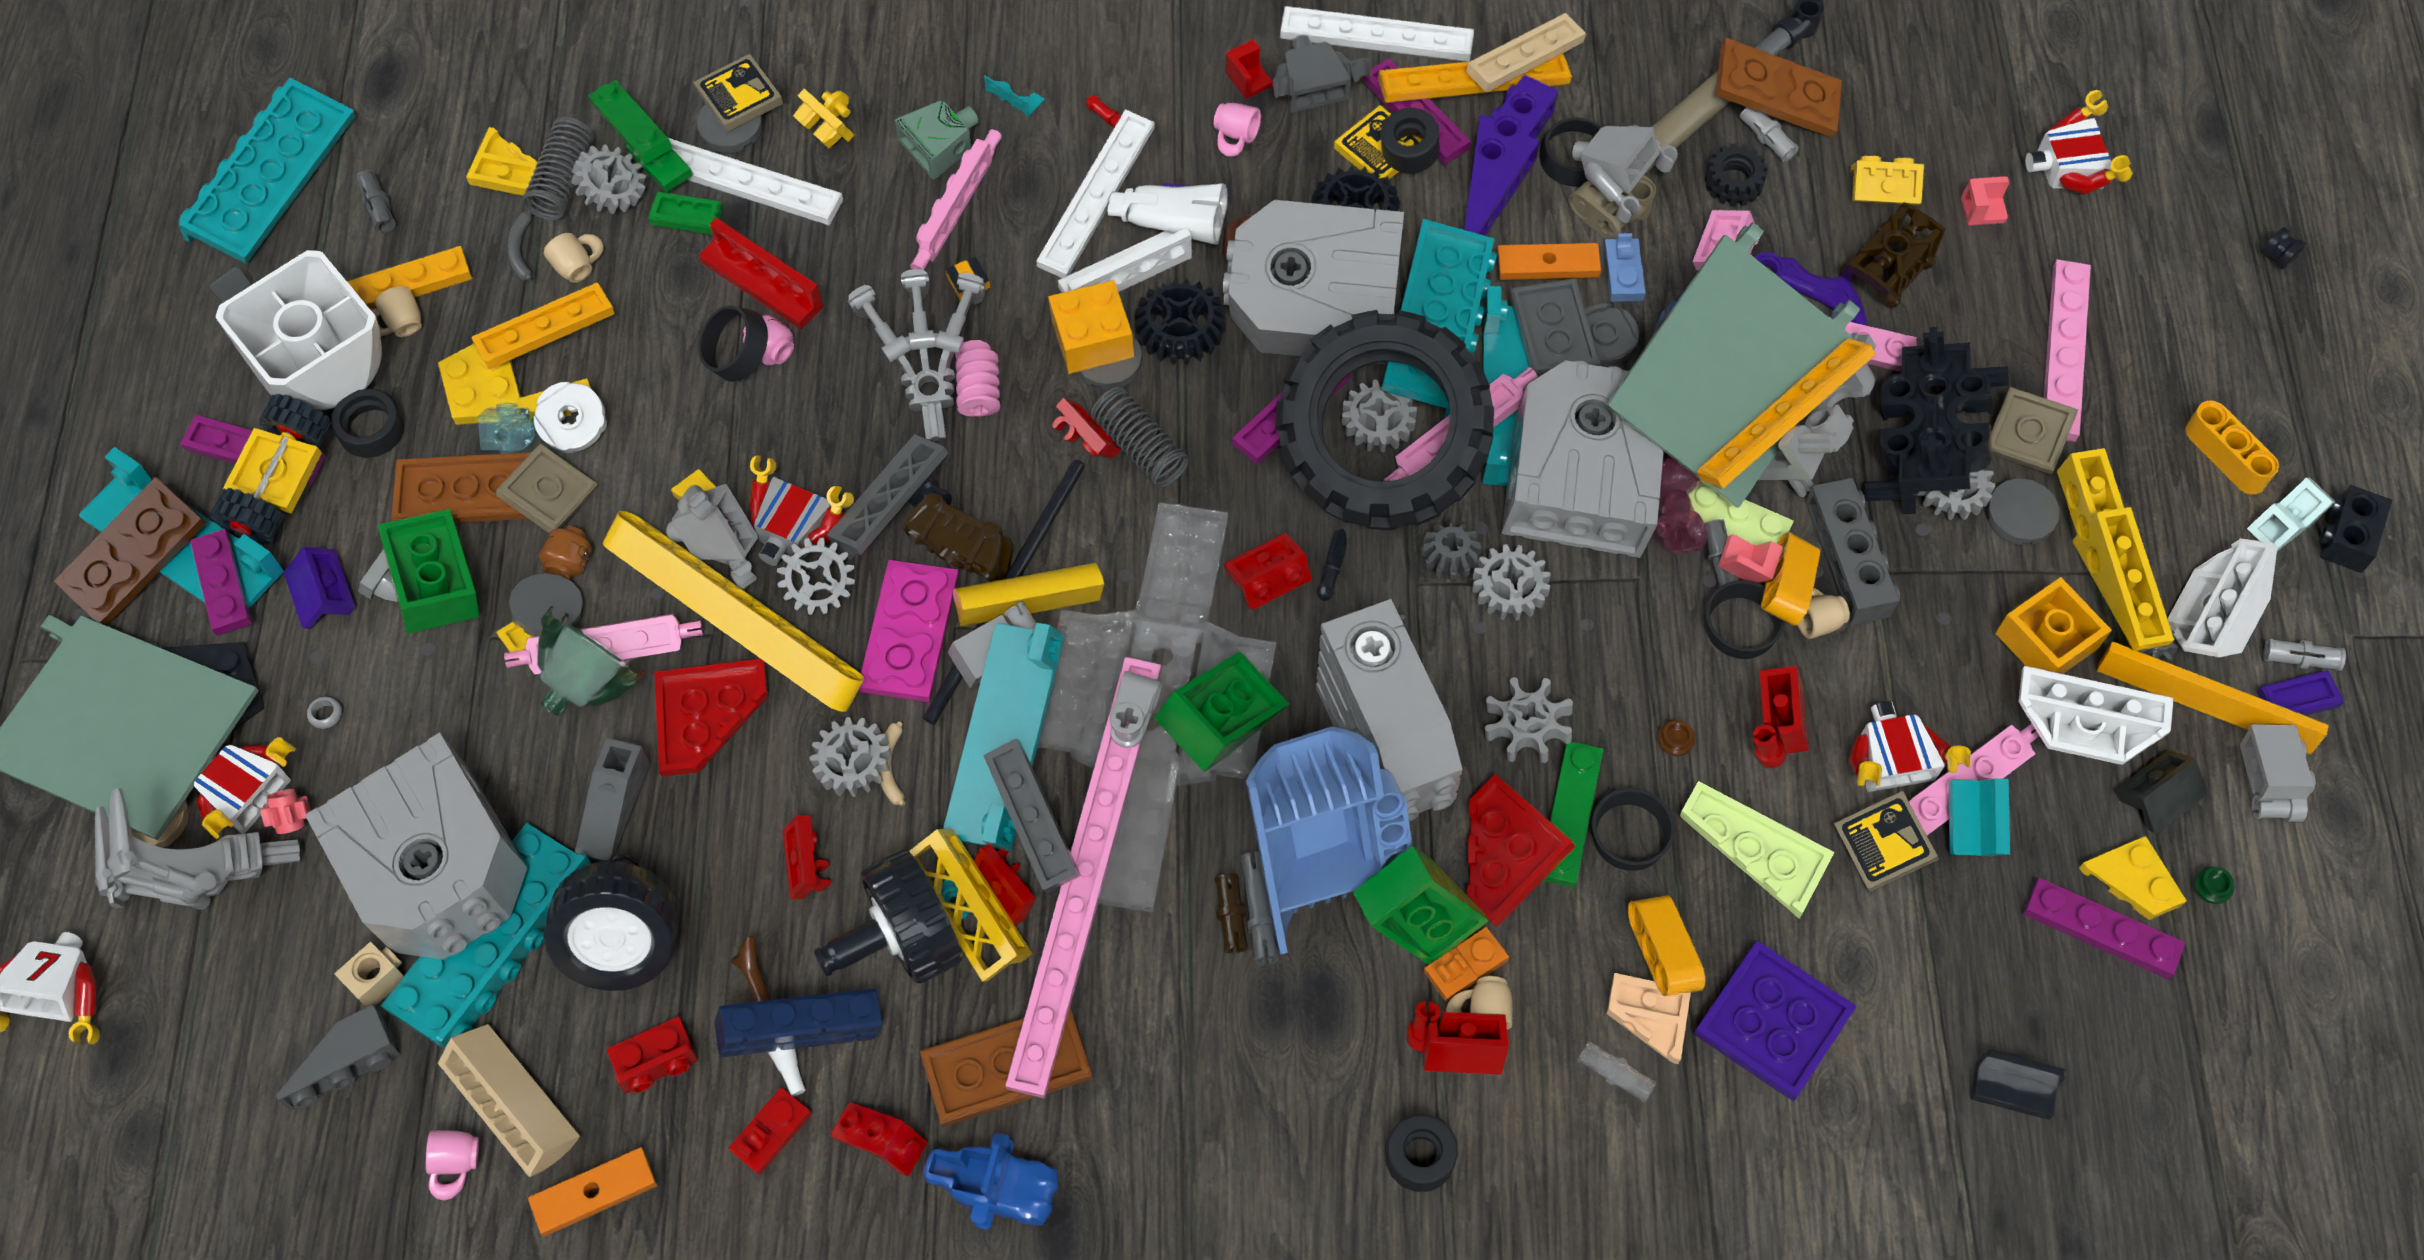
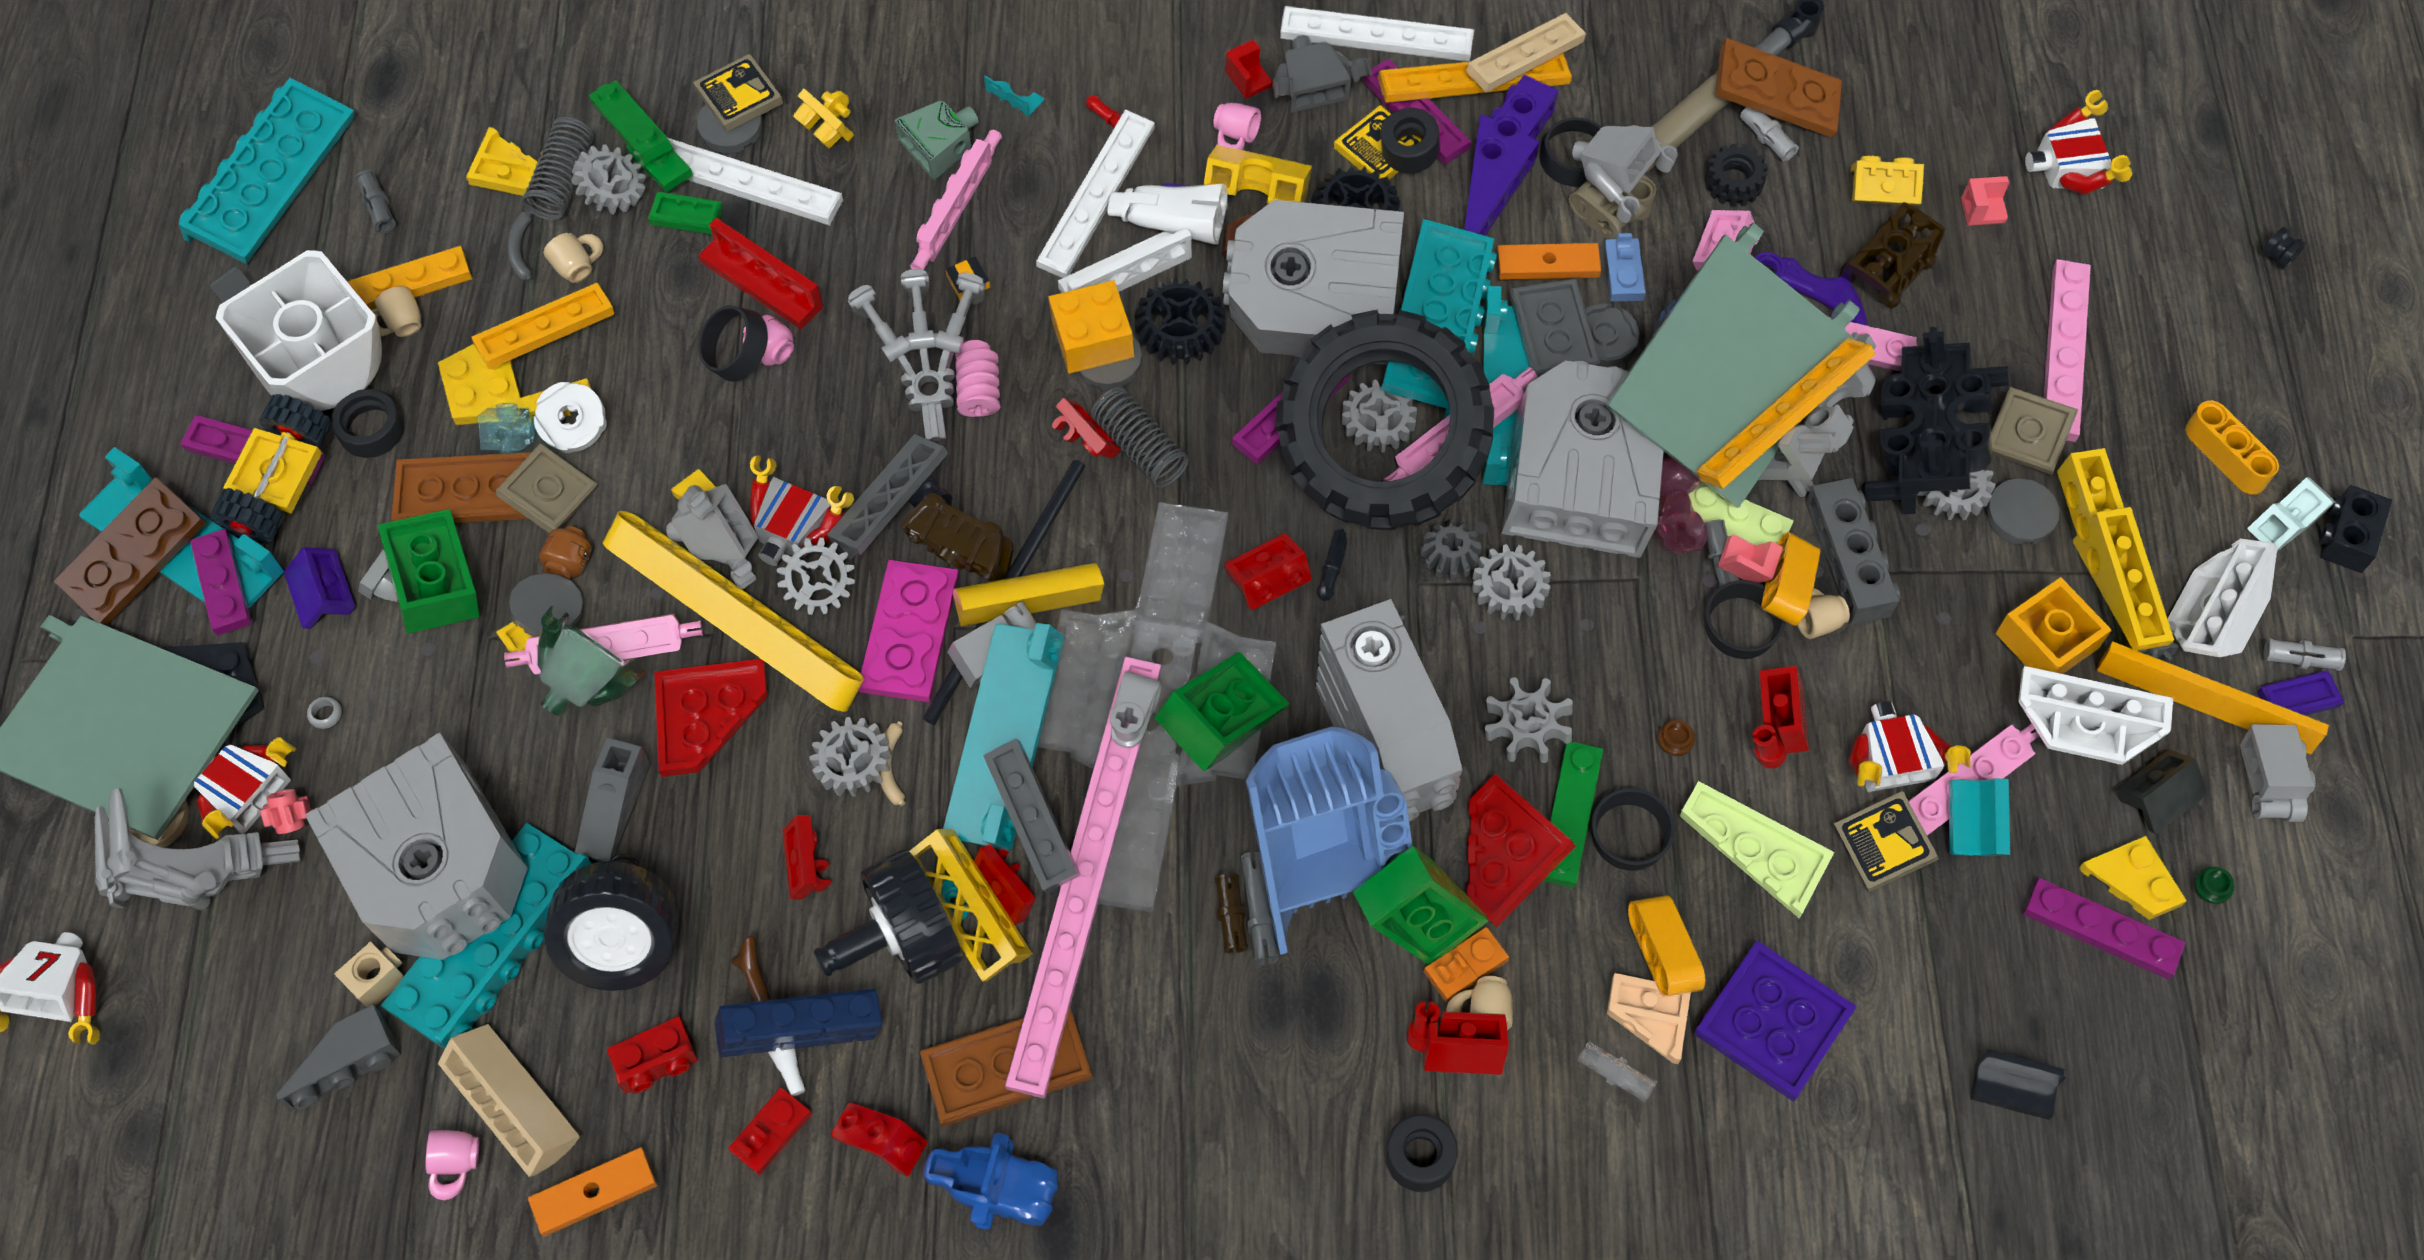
none -> yellow arch [1204,145,1312,203]

